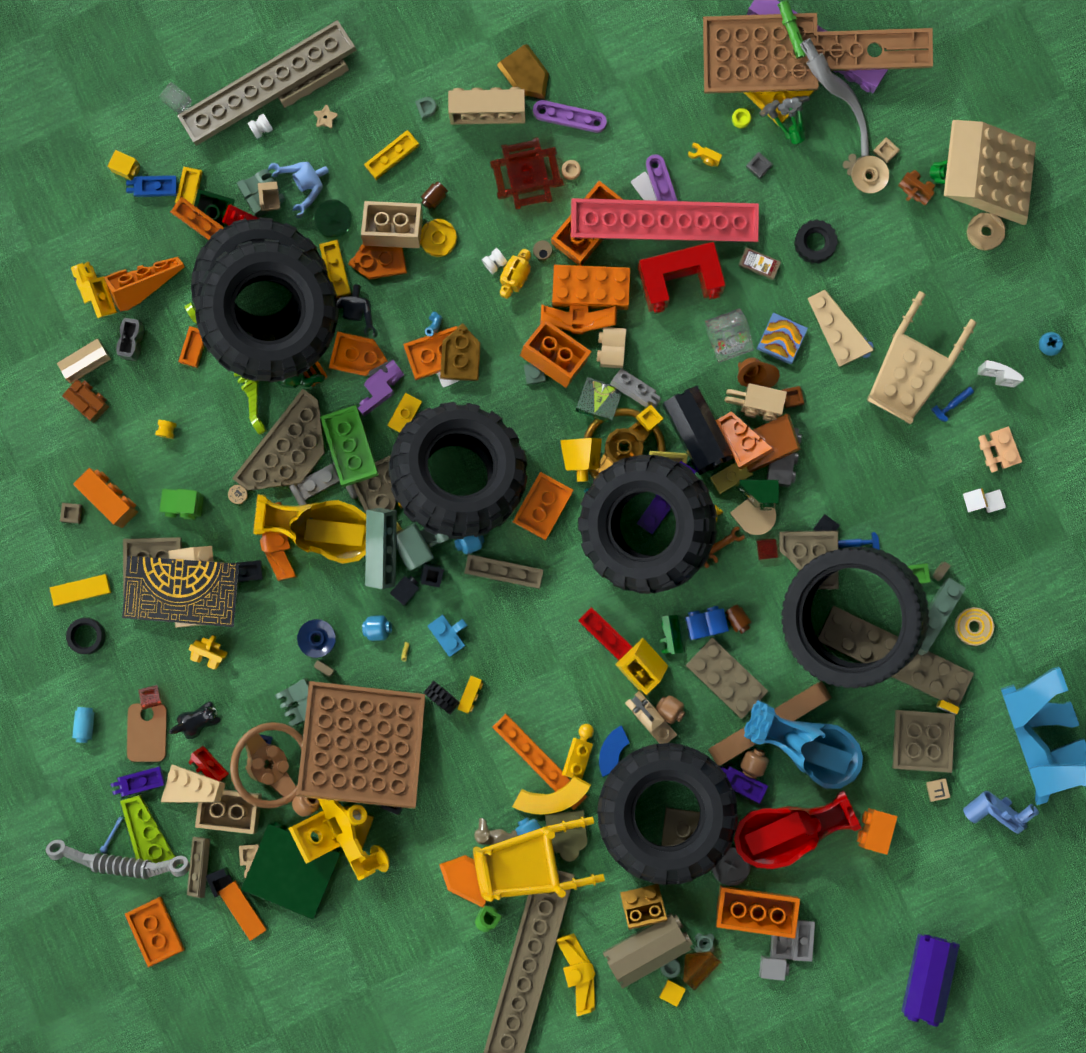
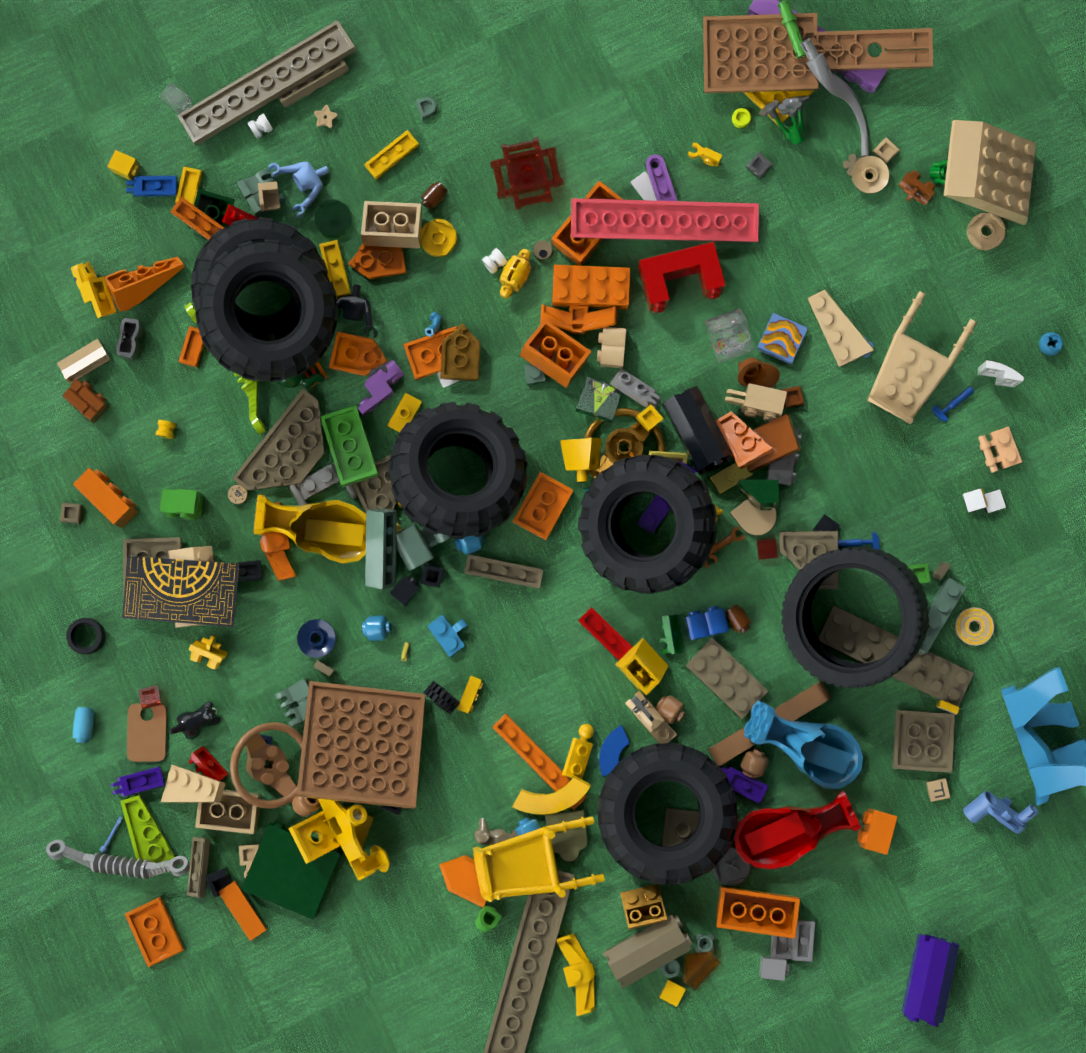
yellow tile [50,574,111,606] -> none
tan brick [448,87,525,125] -> none
pearl gold tile [497,44,549,100] -> none
medium lavender plate [533,100,607,133] -> none
tan tile [562,160,581,180] -> none
tile [738,247,781,280] -> none
black tyre [794,220,838,264] -> none

